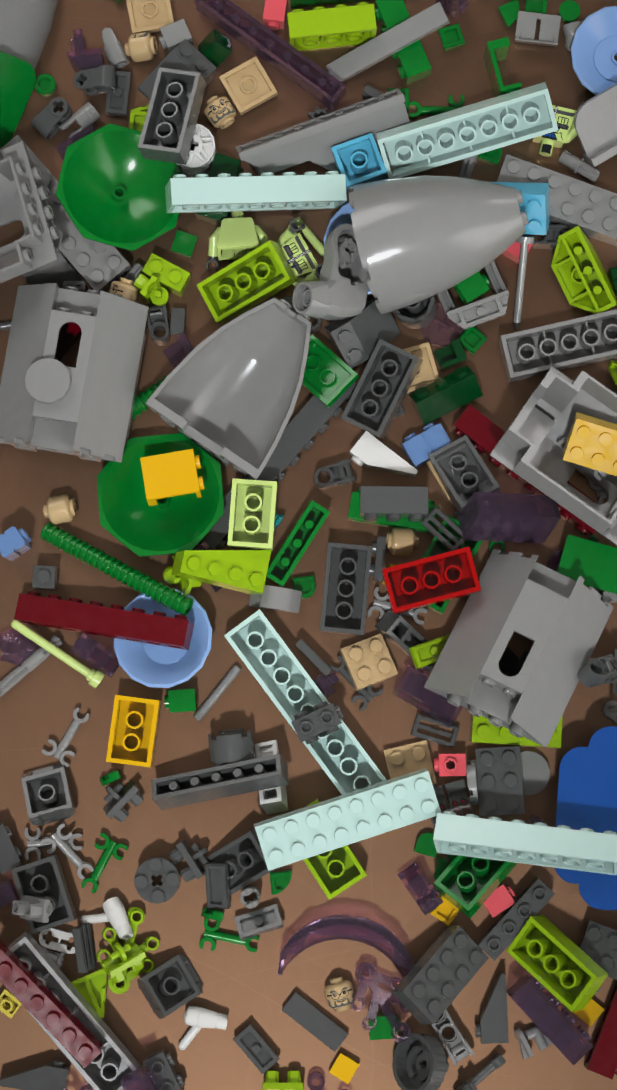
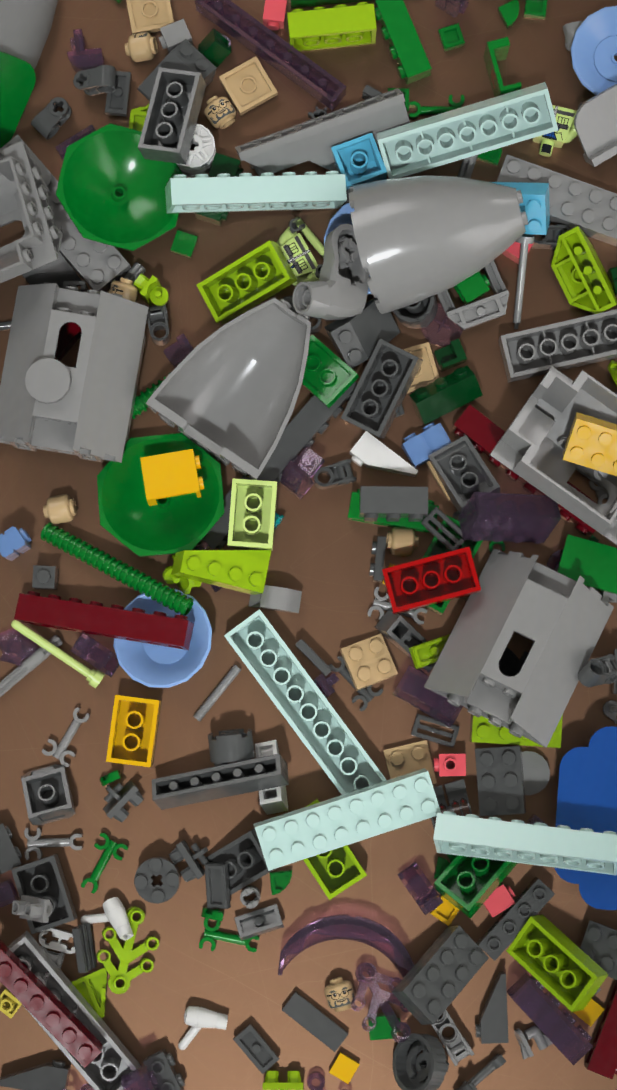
green tile [34,74,56,97] -> none
light grey bar [39,822,94,880] -> none
light grey hinge [59,102,101,141] -> none
lime hips [100,942,146,983] -> none
light grey hinge [101,27,129,70] -> none
dark grey slope [137,954,203,1019] -> none
lime brick [142,253,192,298] -> none
green brick [164,689,197,713] -> none
dark grey piece [170,308,186,335] -> none
yellowish green torso [206,211,268,272] -> none
green brick [266,500,330,587] -> none
dark grey brick [291,701,344,744] -> none
green tile [292,575,316,599] -> none
dark grey brick [320,542,372,636] -> none
light grey tile [326,2,450,86] -> none
green tile [414,832,437,858] -> none
green tile [459,327,487,356] -> none
light grey tile [467,760,479,805] -> none
light grey piece [514,11,561,47] -> none
green tile [558,0,580,23] -> none
light grey axle [558,149,600,182] -> none
none -> brick [281,447,325,500]

